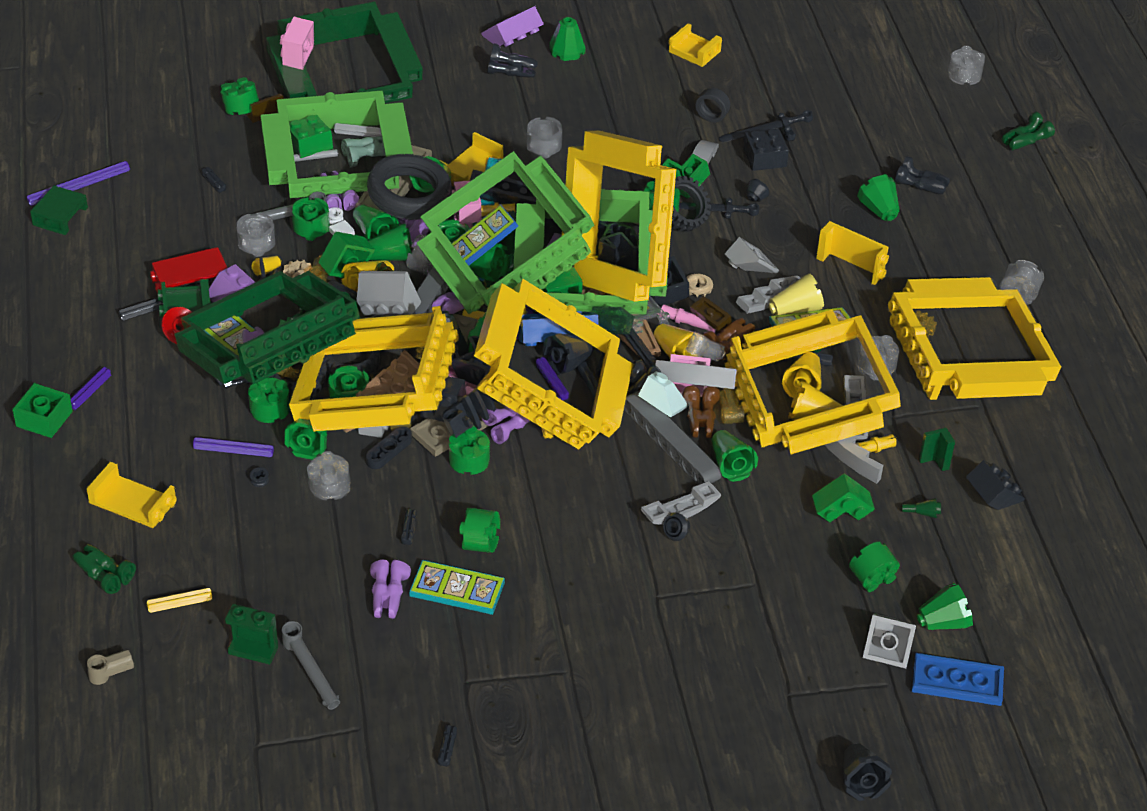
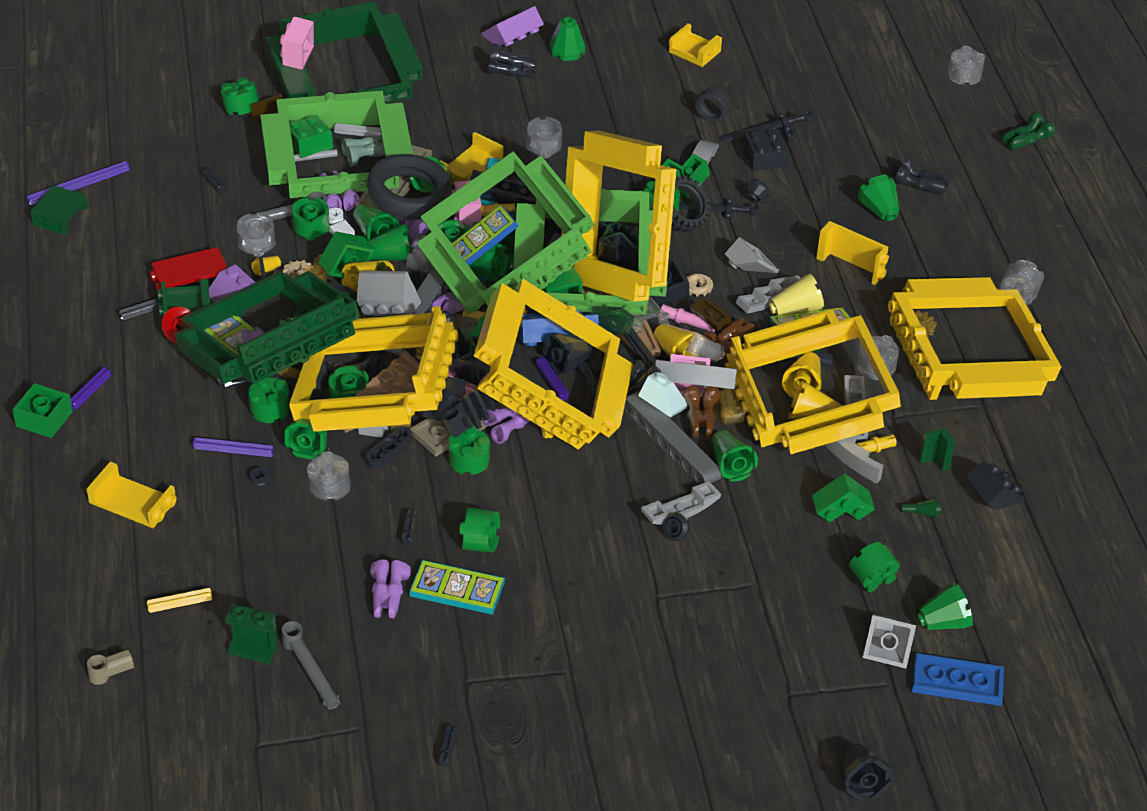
dark green piece [73,544,136,594] -> none

